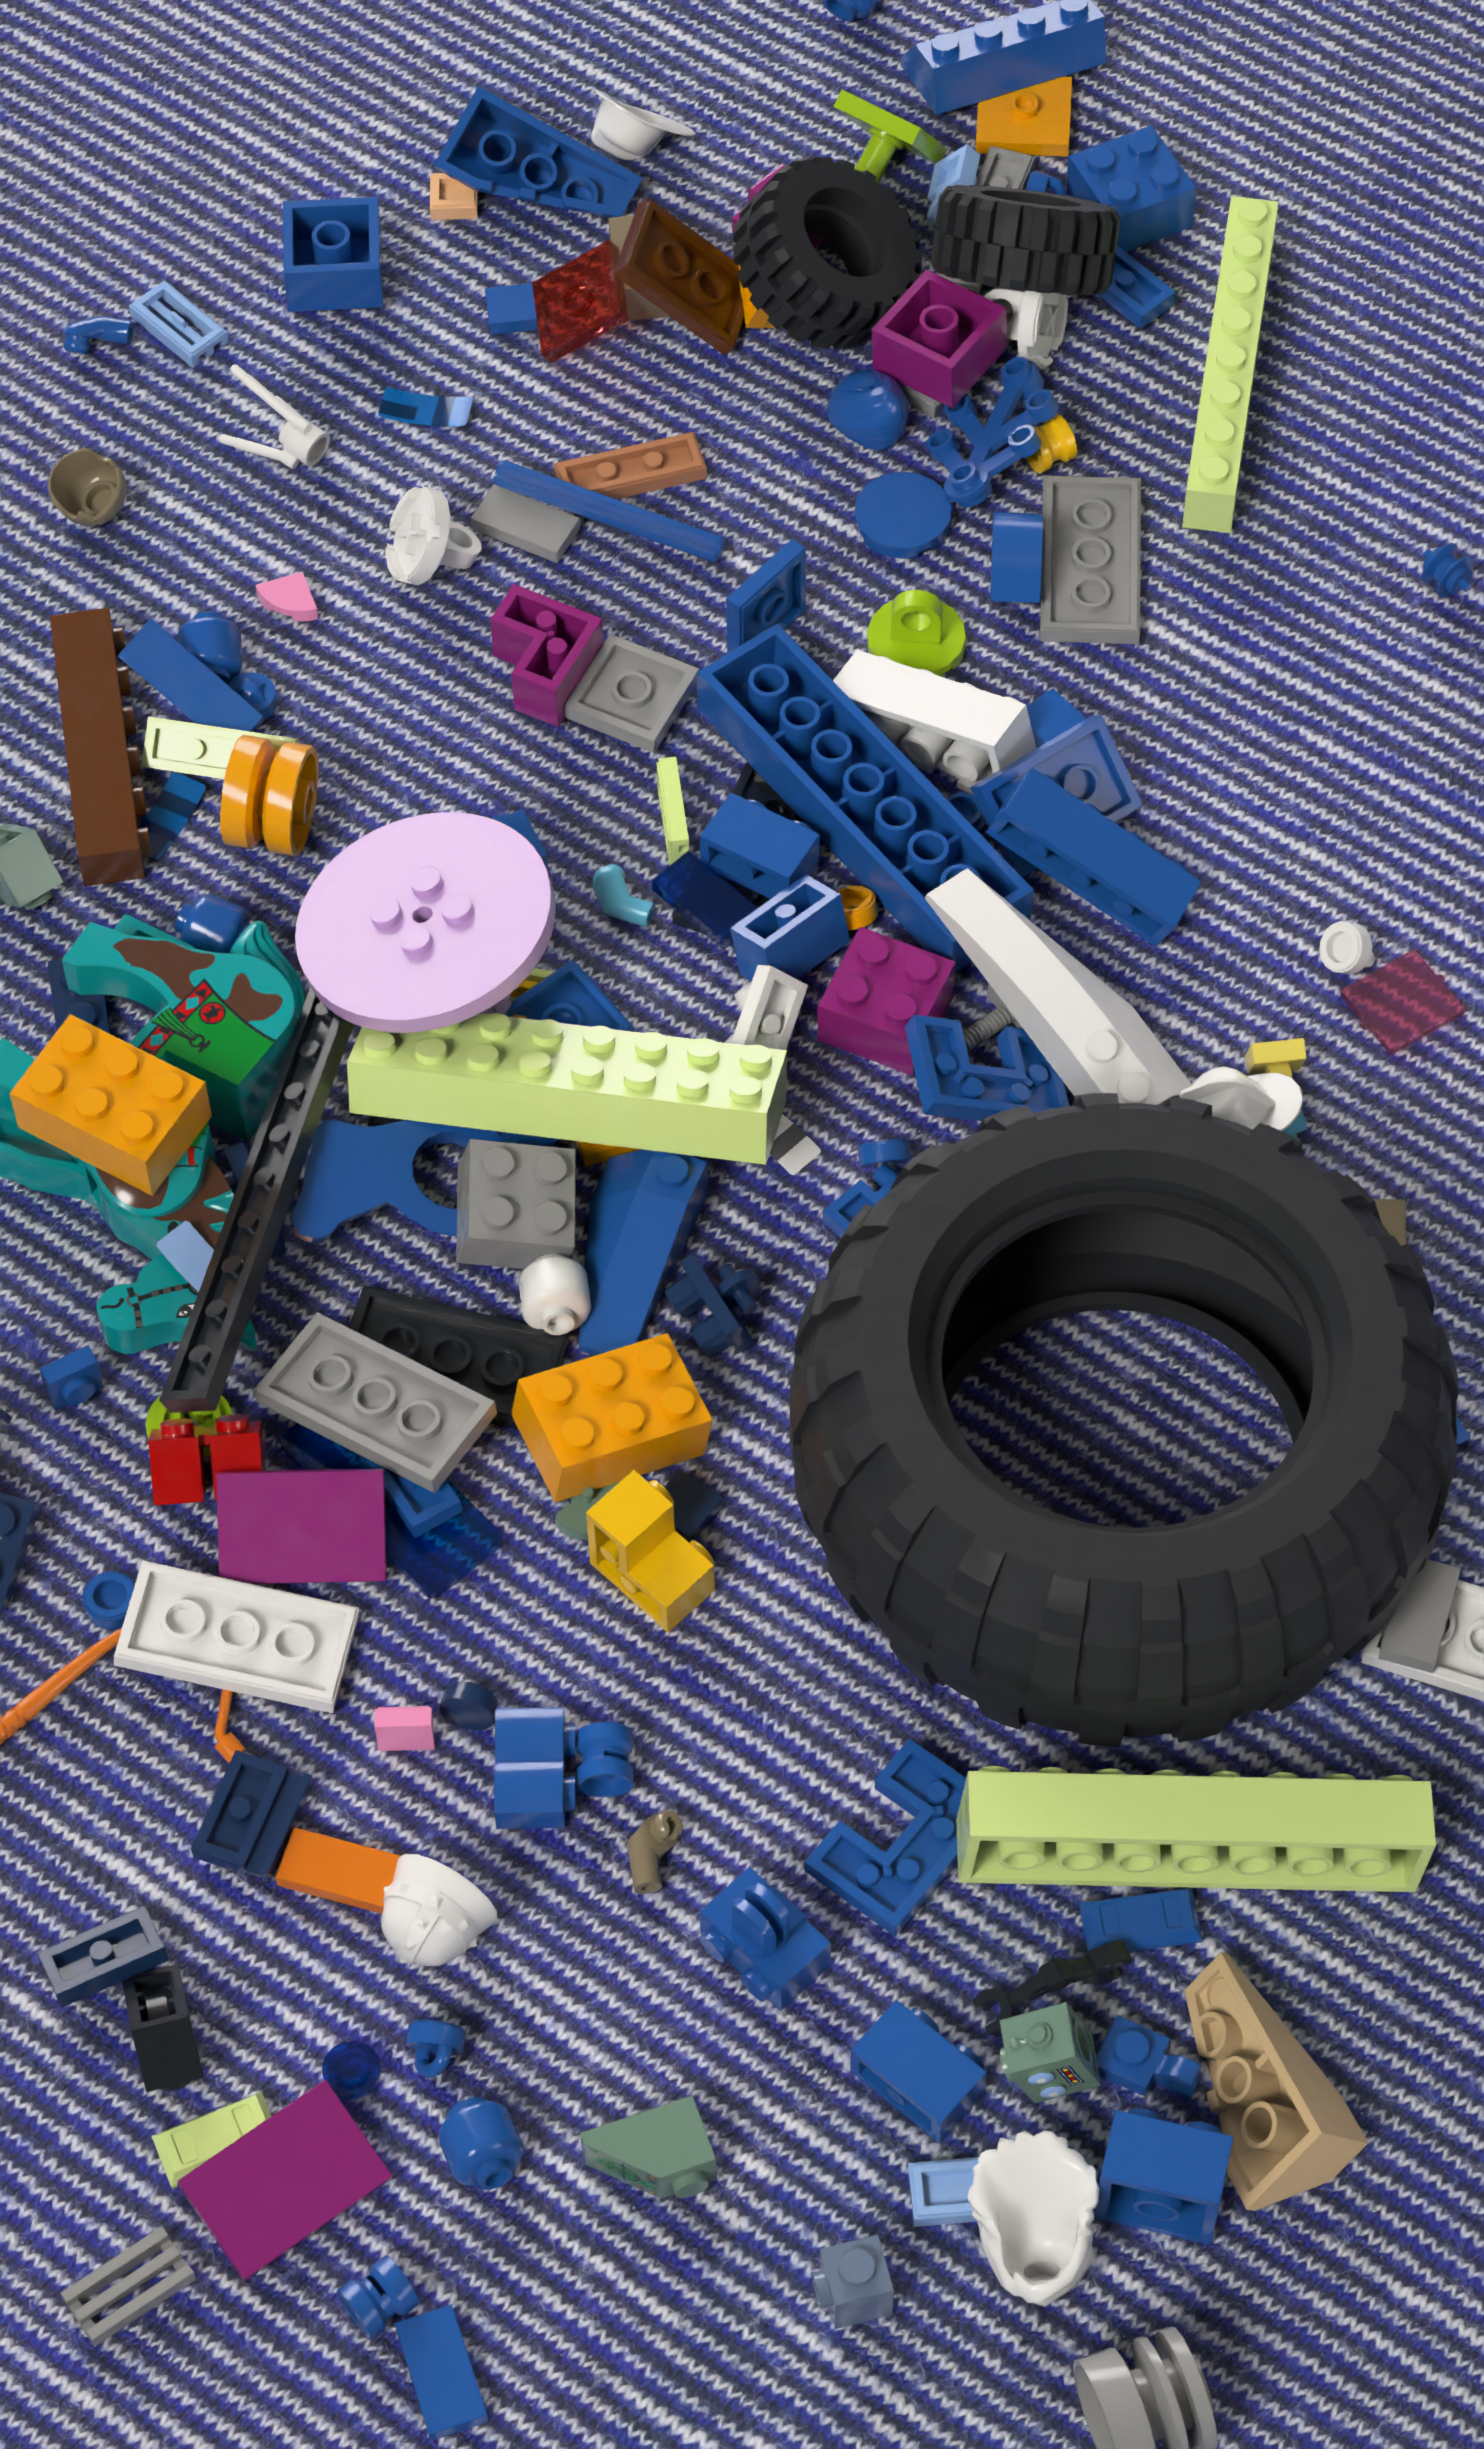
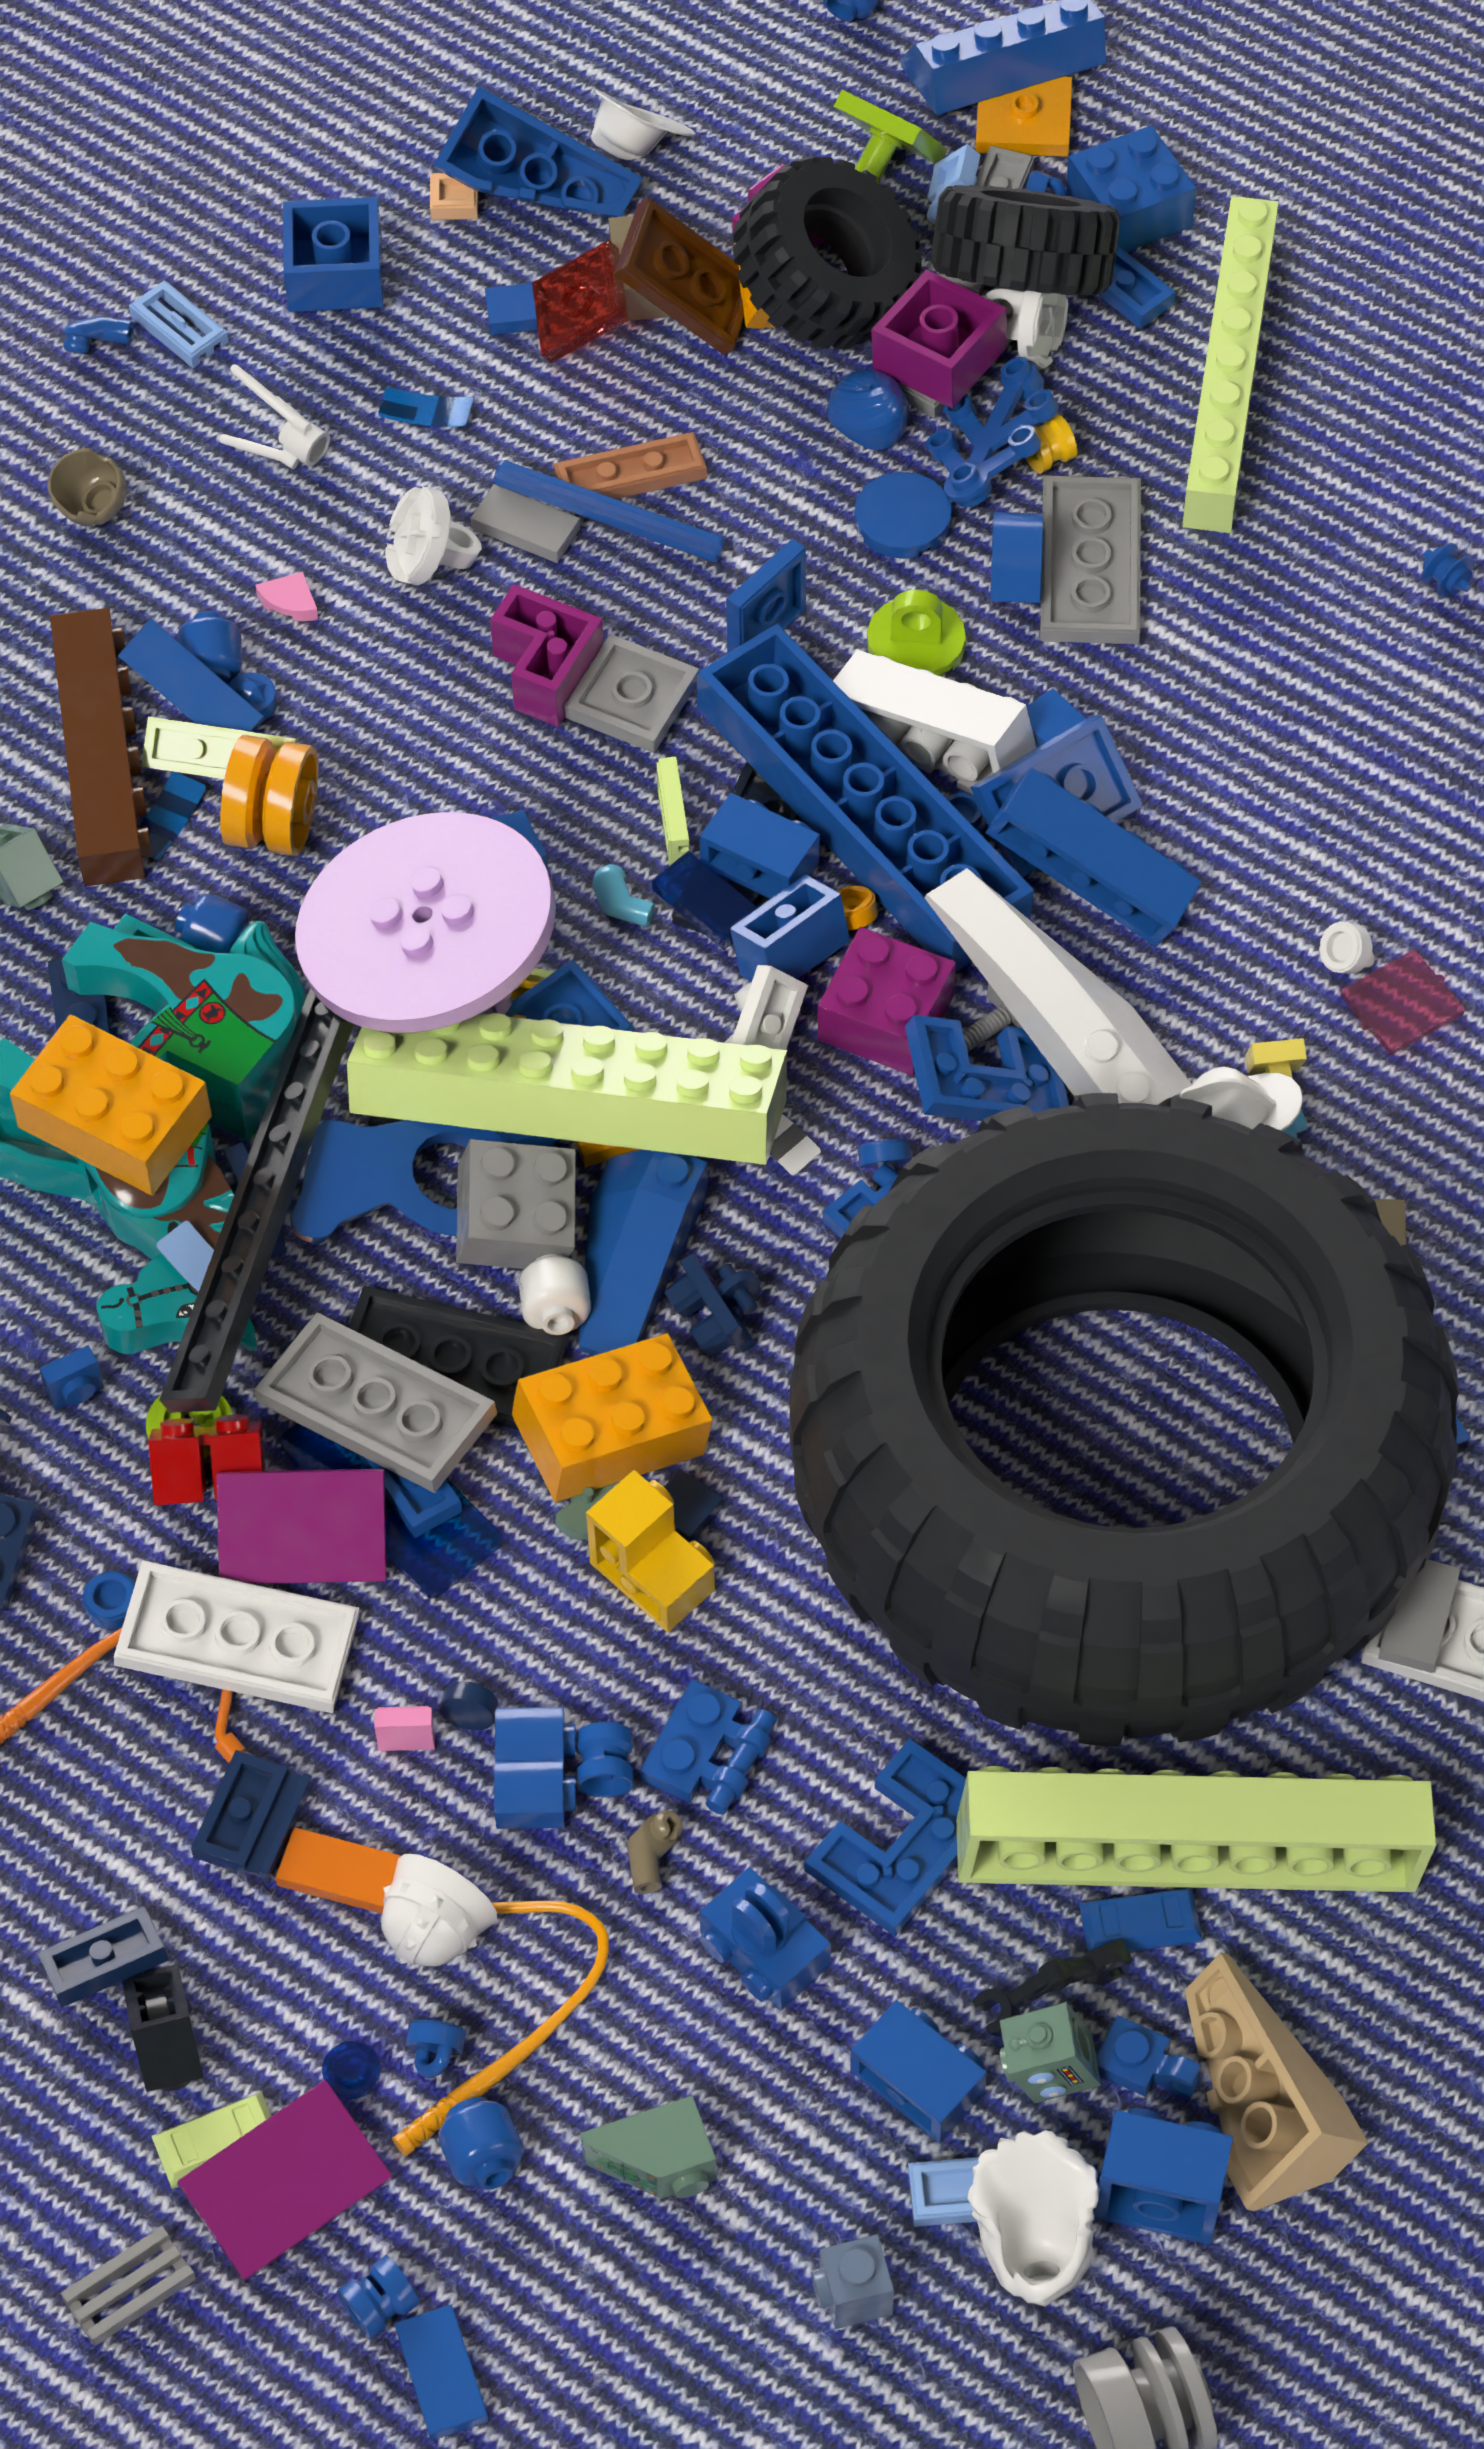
none -> light orange piece [392,1901,609,2156]
none -> blue plate [639,1679,777,1815]

